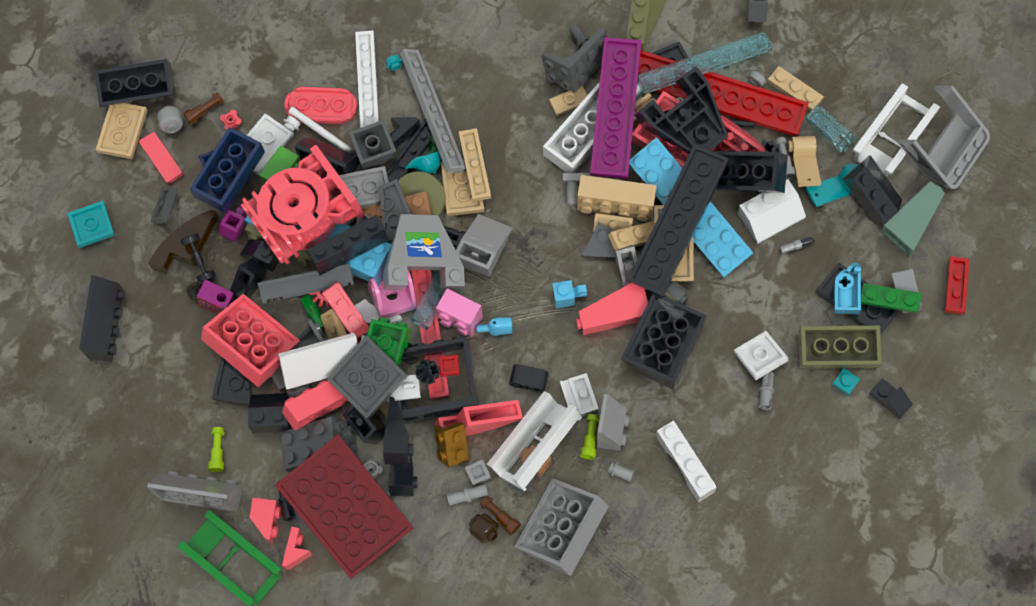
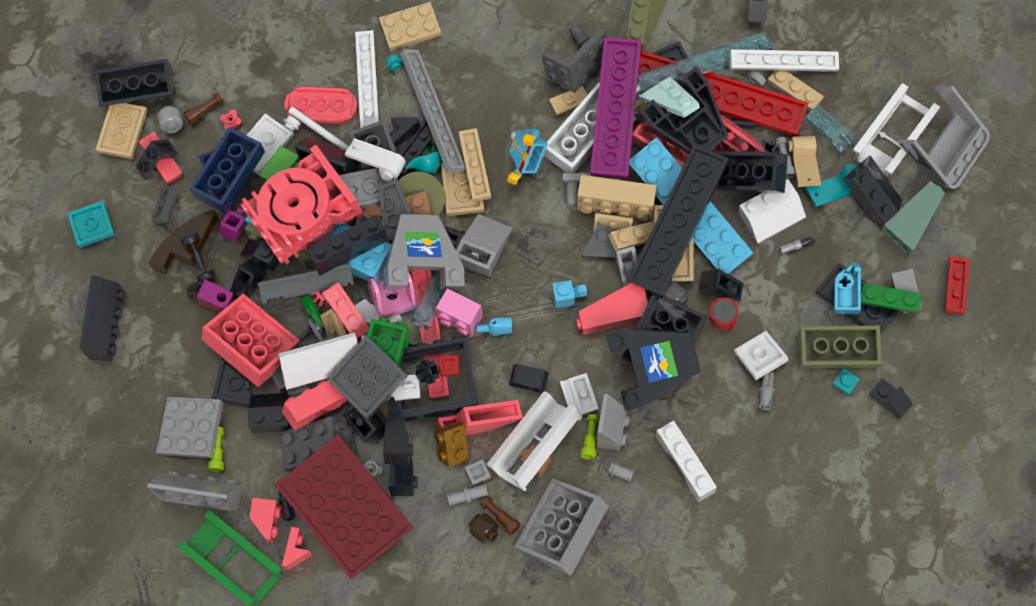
none -> black bracket [135,139,177,179]
none -> light grey plate [156,397,223,458]
none -> white door [345,138,406,182]
none -> tan plate [379,2,441,51]
none -> medium azure torso [507,128,548,185]
none -> black wedge [606,327,701,411]
none -> light aqua wing [639,77,700,117]
none -> black slope [699,269,744,301]
none -> piece [709,298,739,330]
none -> white plate [729,49,839,72]

